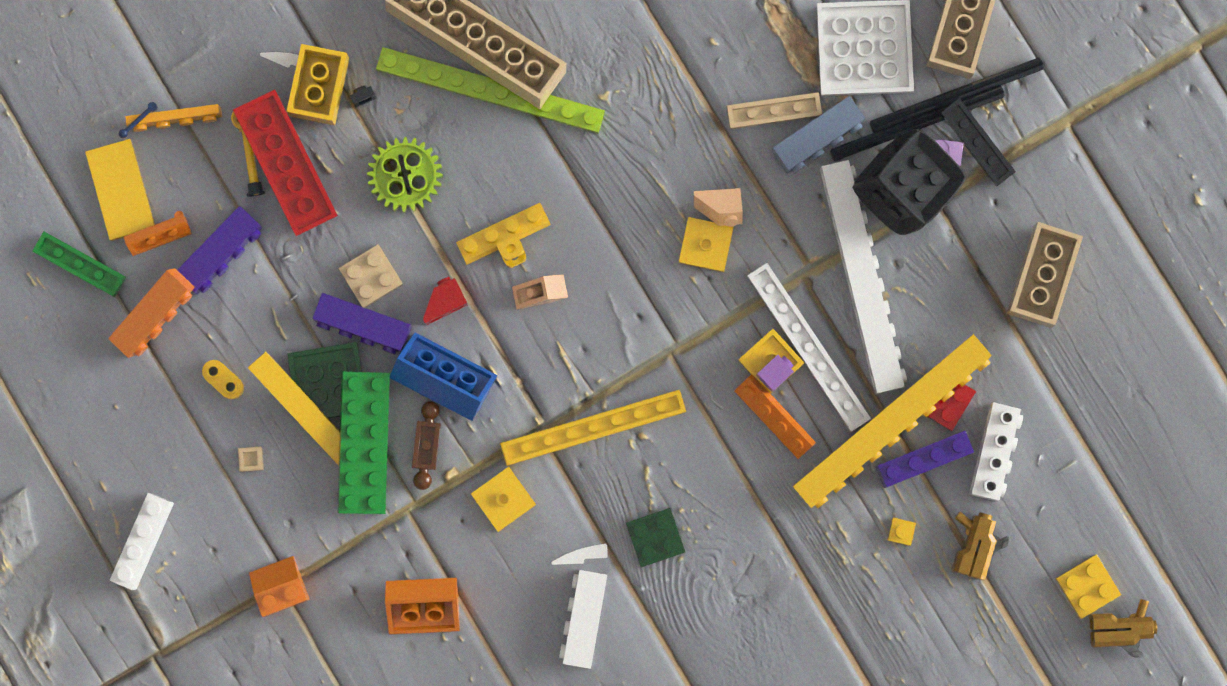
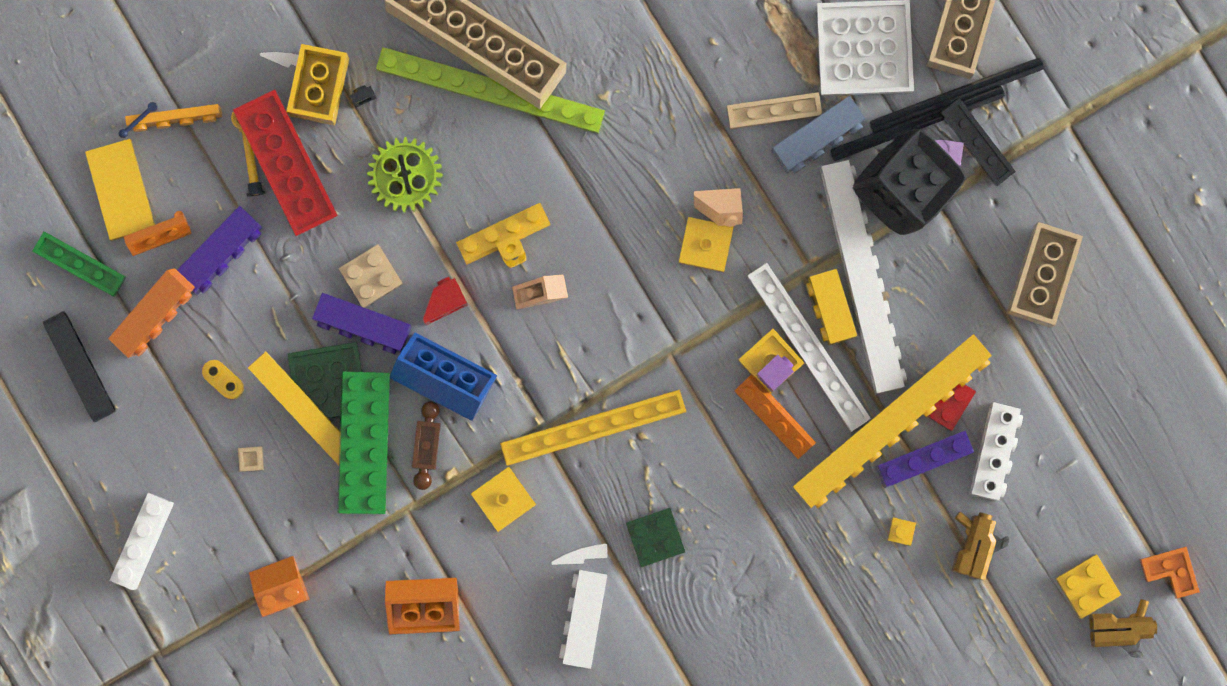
none -> black beam [43,311,116,423]
none -> yellow brick [806,269,857,346]
none -> orange plate [1139,547,1200,599]

